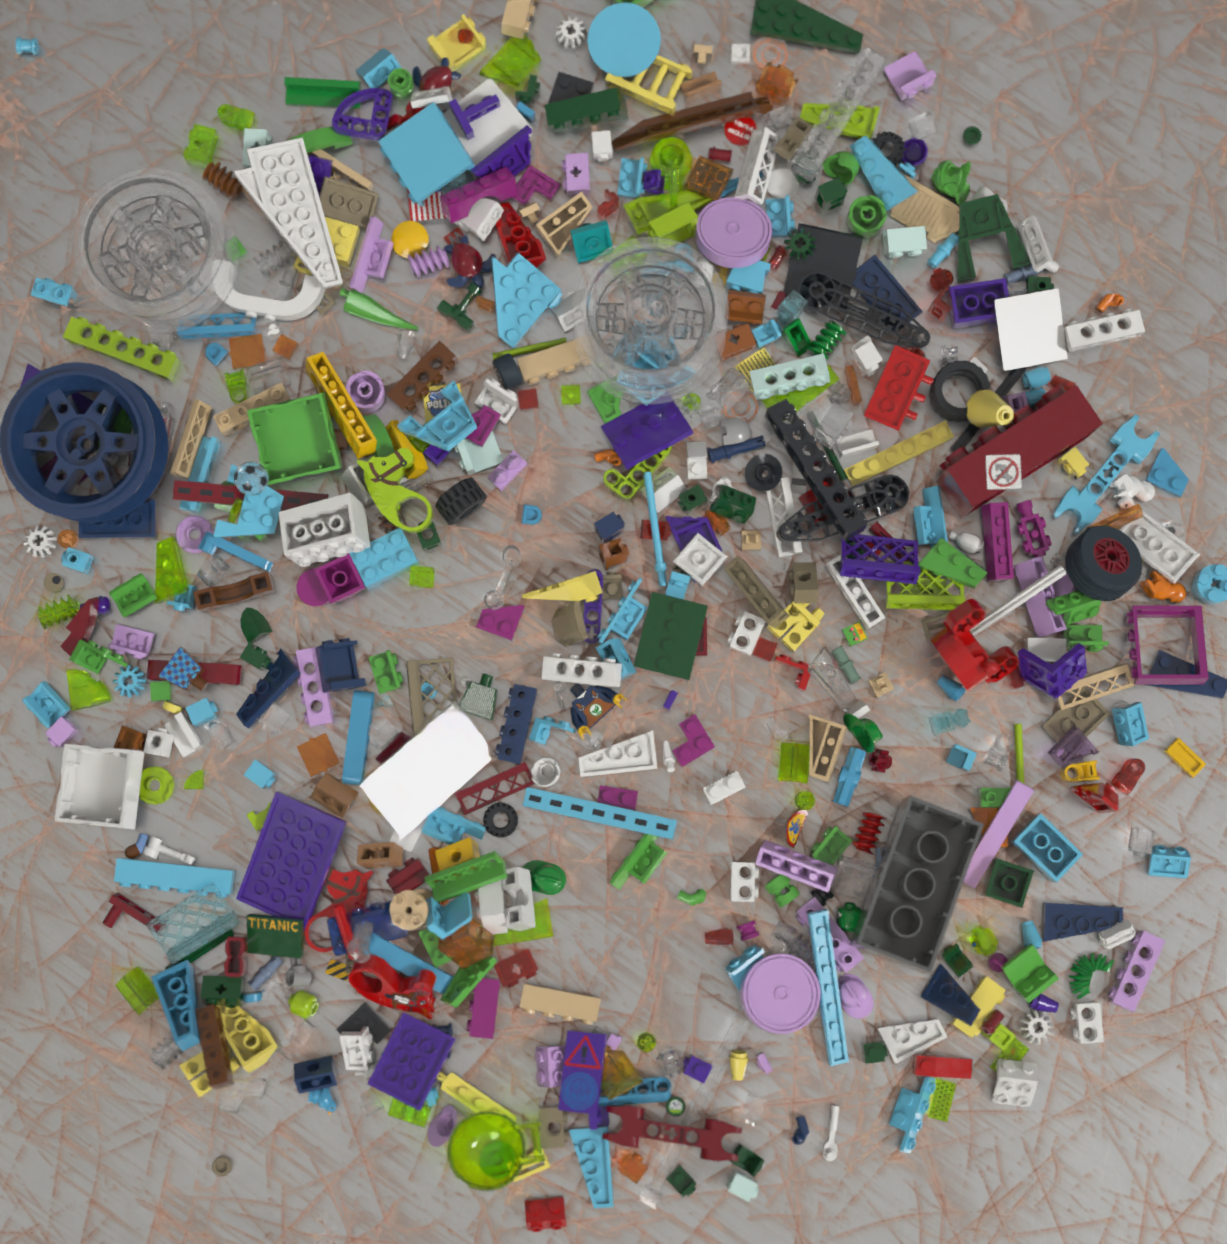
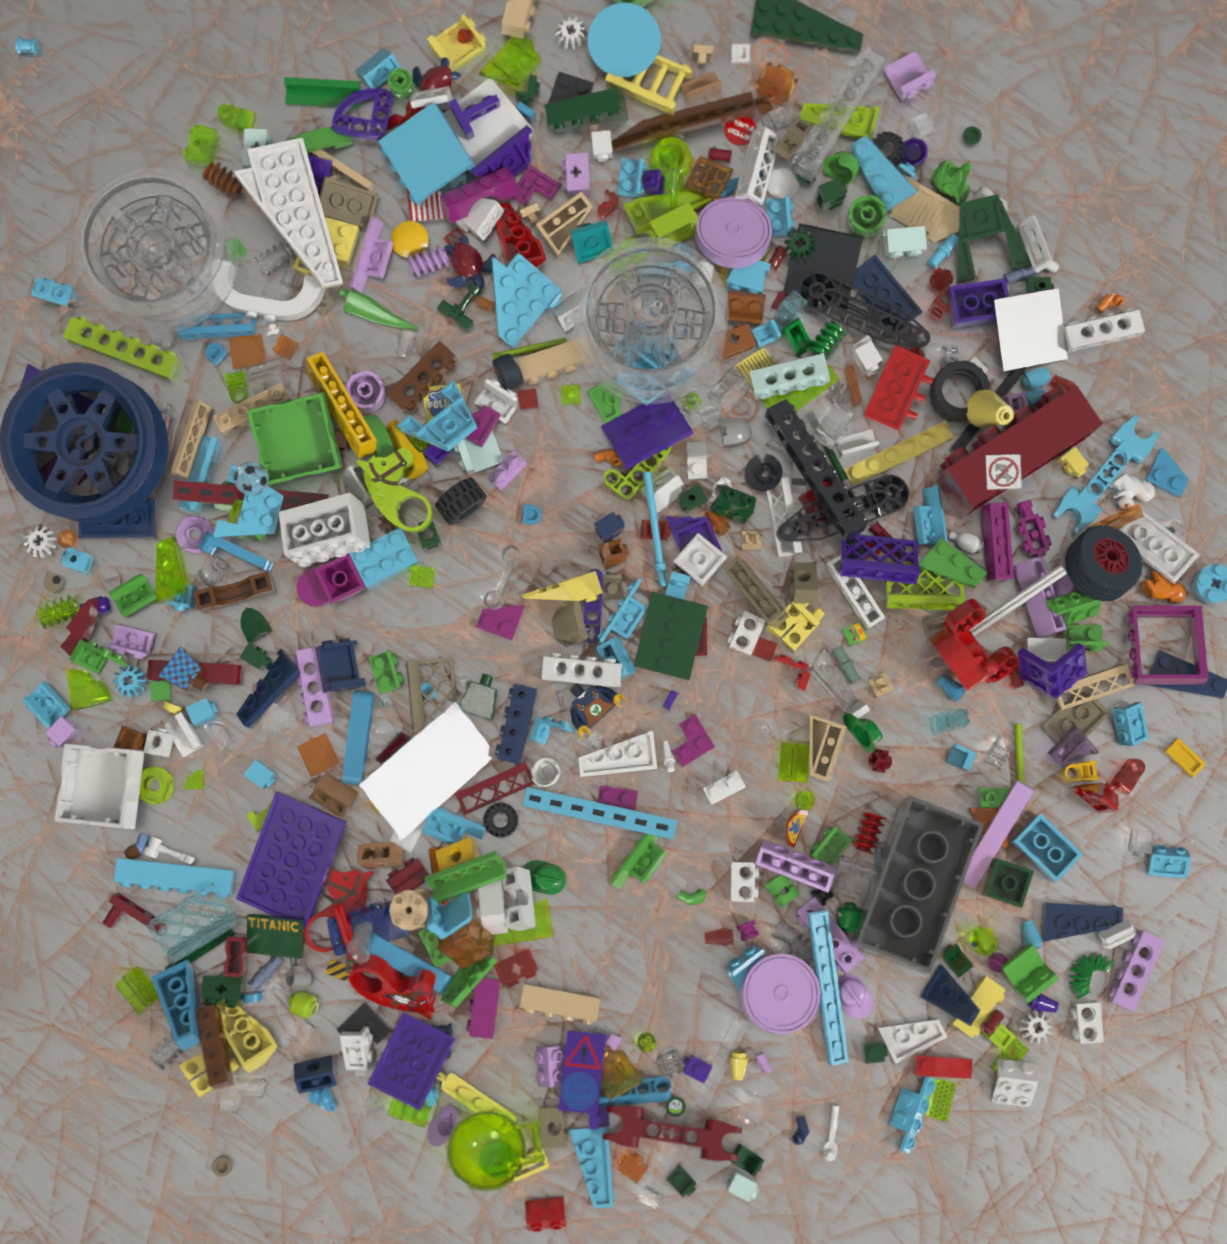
dark blue pin [707,435,766,464] -> none
dark azure piece [832,747,866,807] -> none

